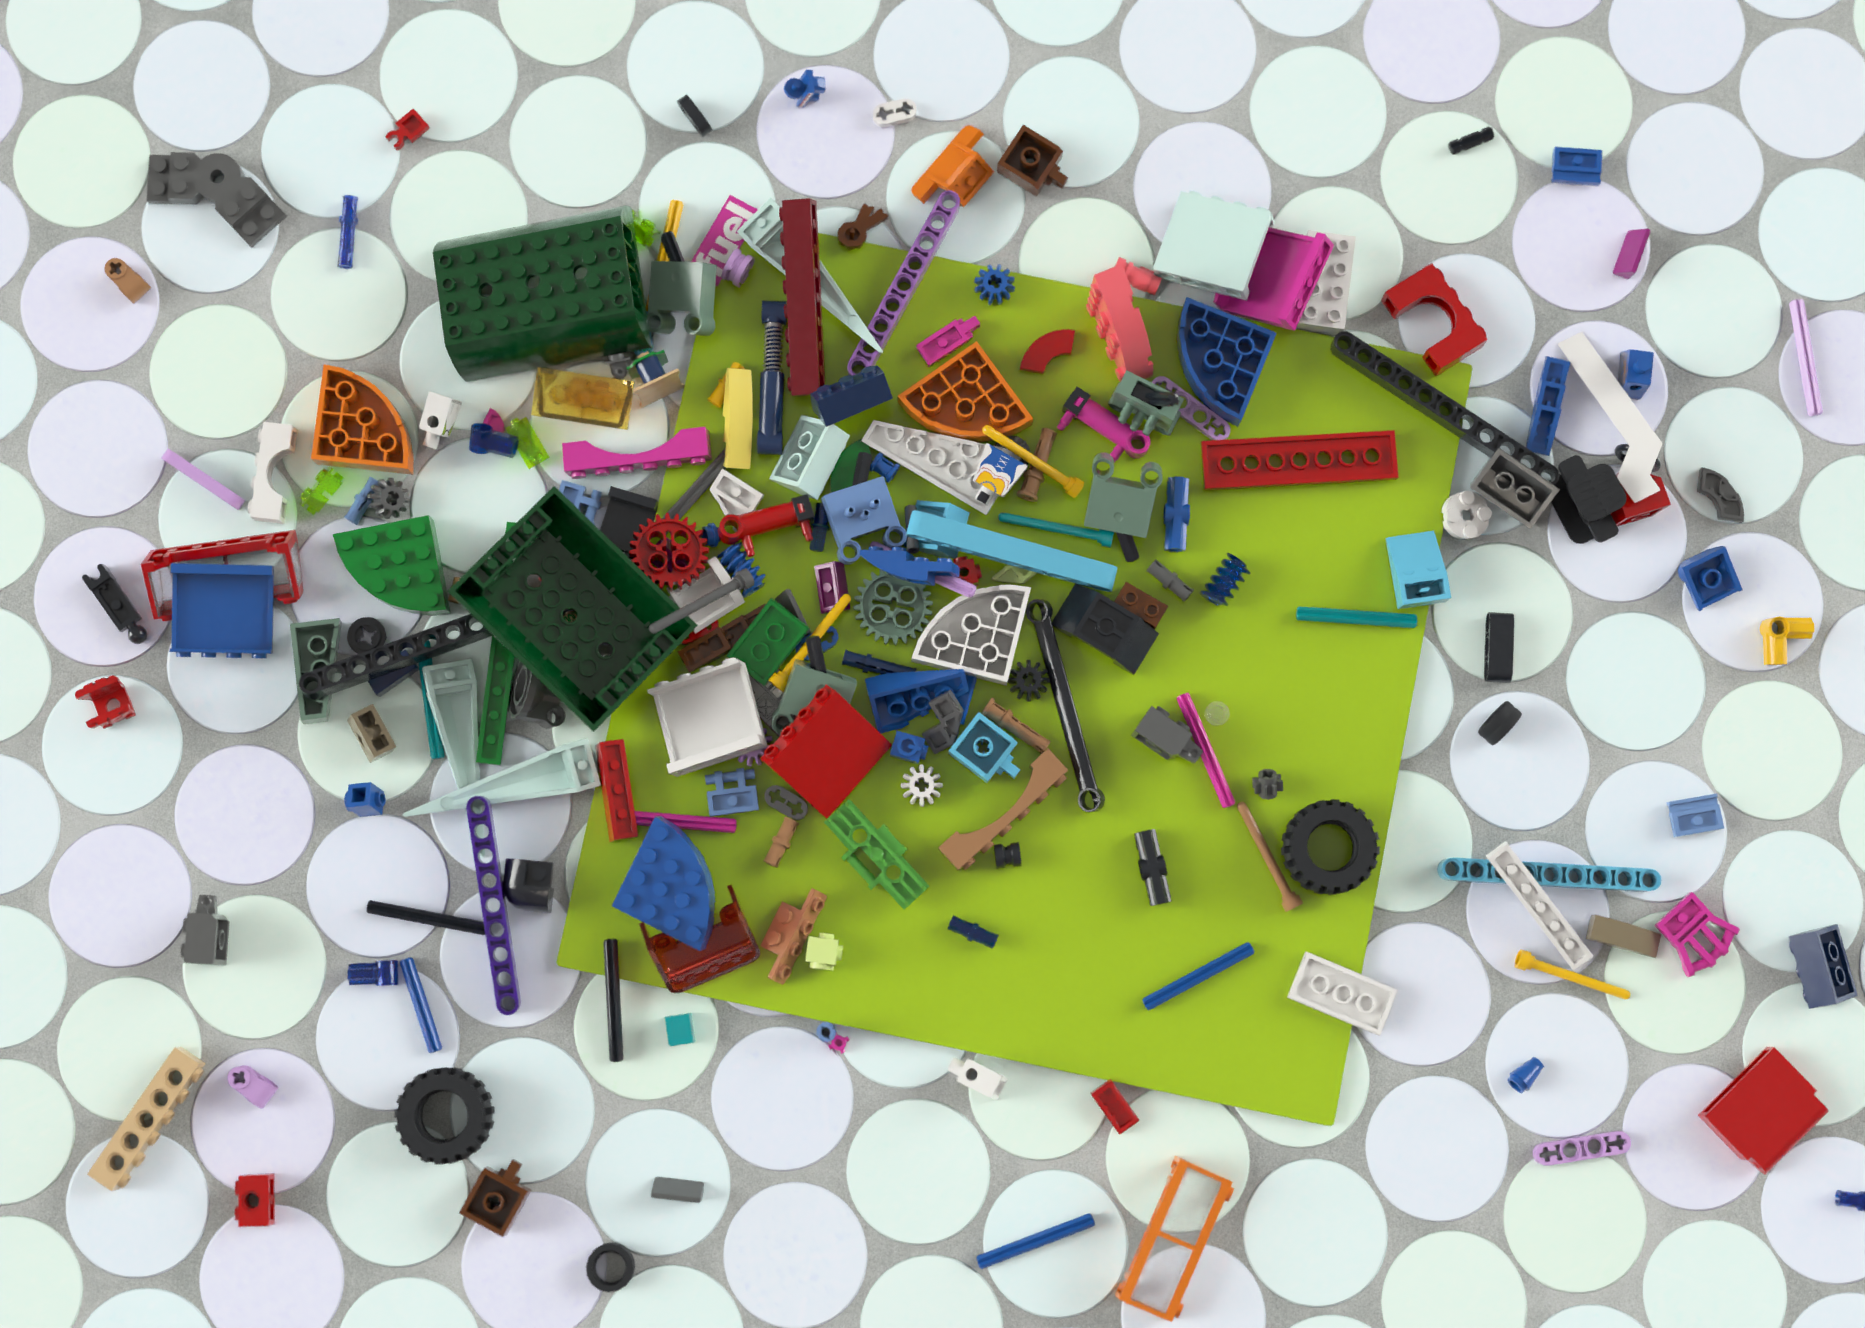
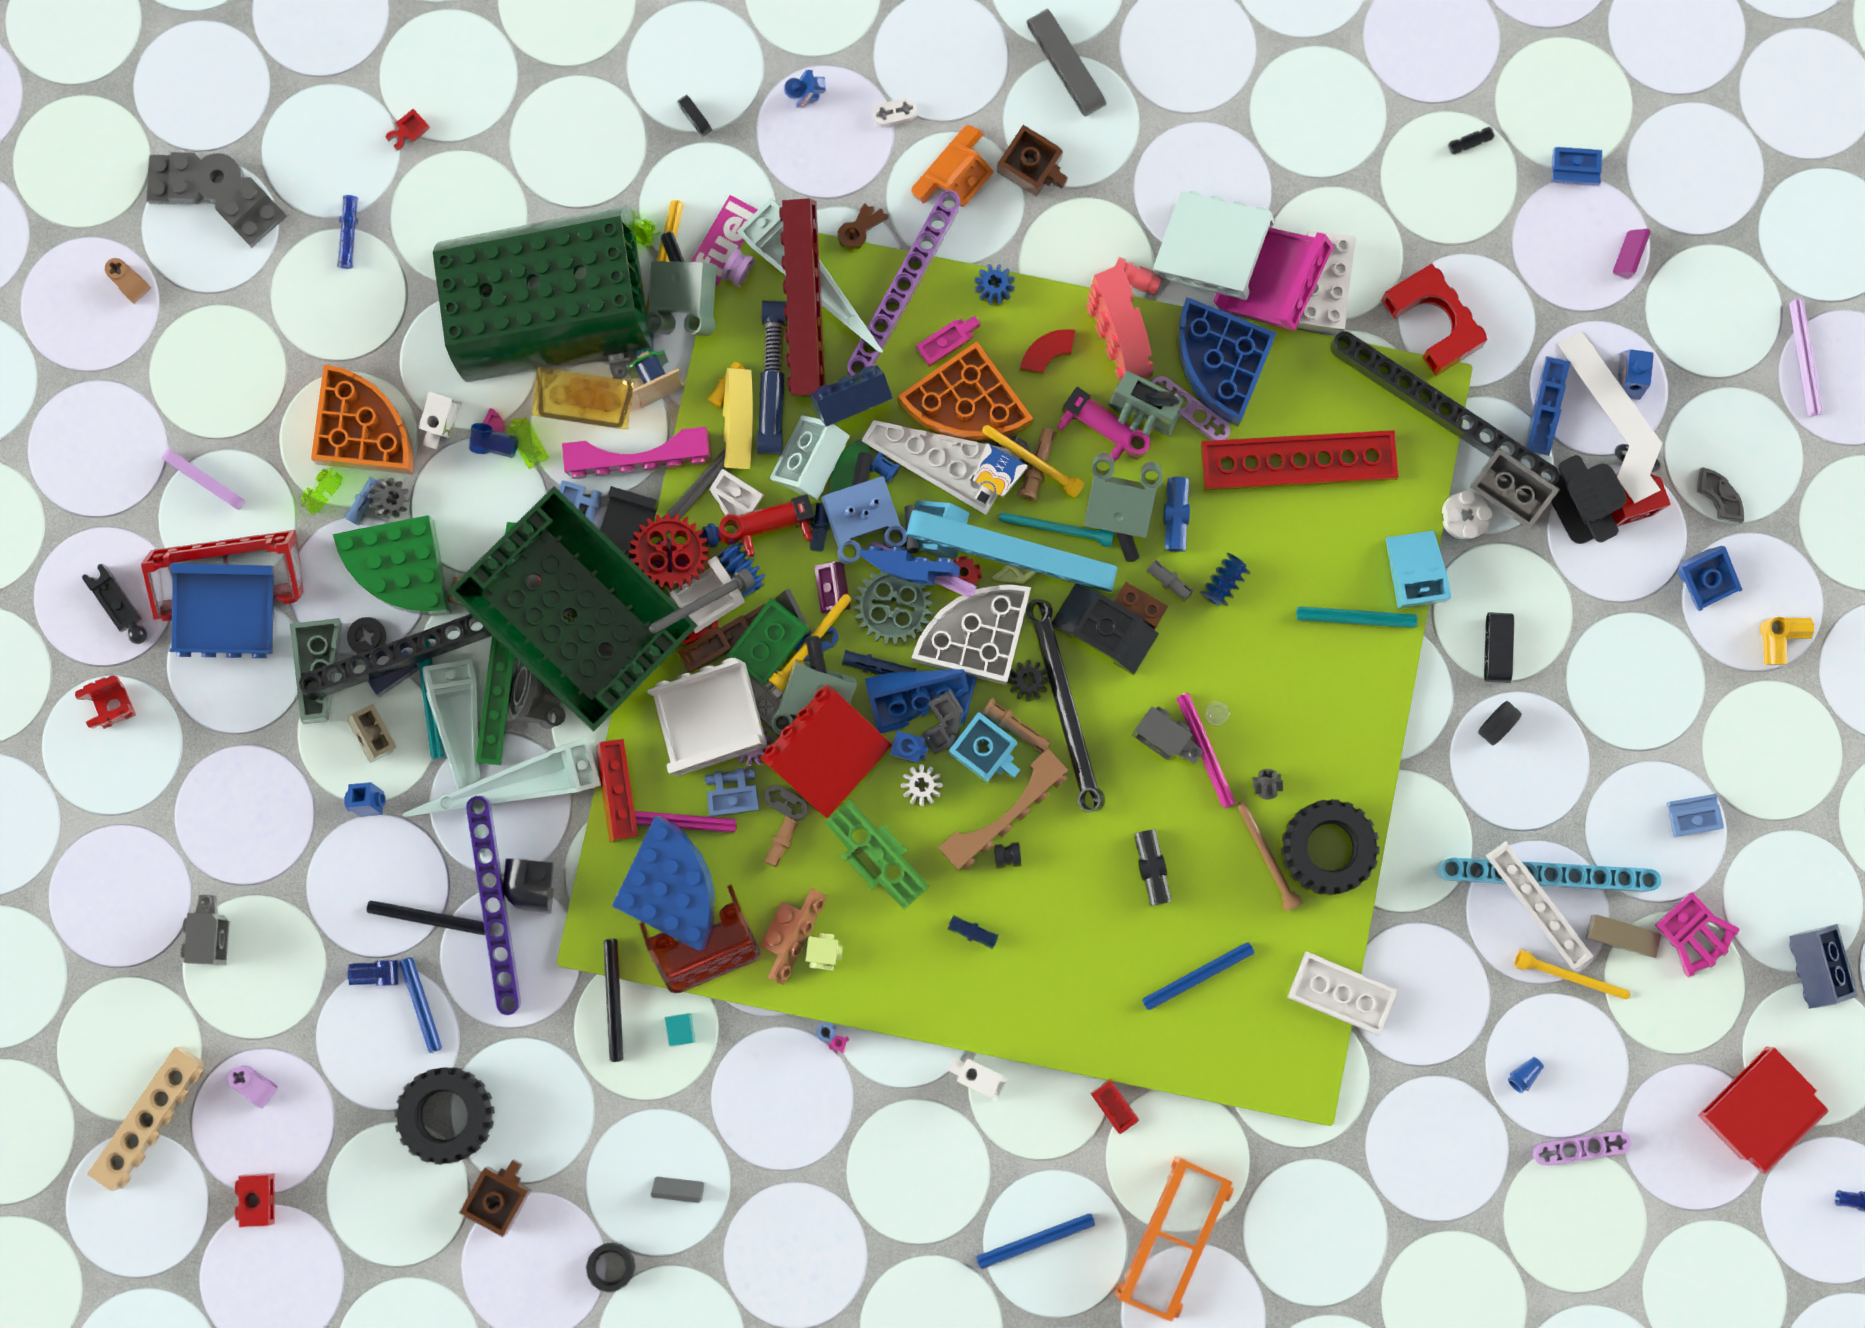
white arch [248,422,298,524] -> none
none -> dark grey beam [1026,8,1106,117]

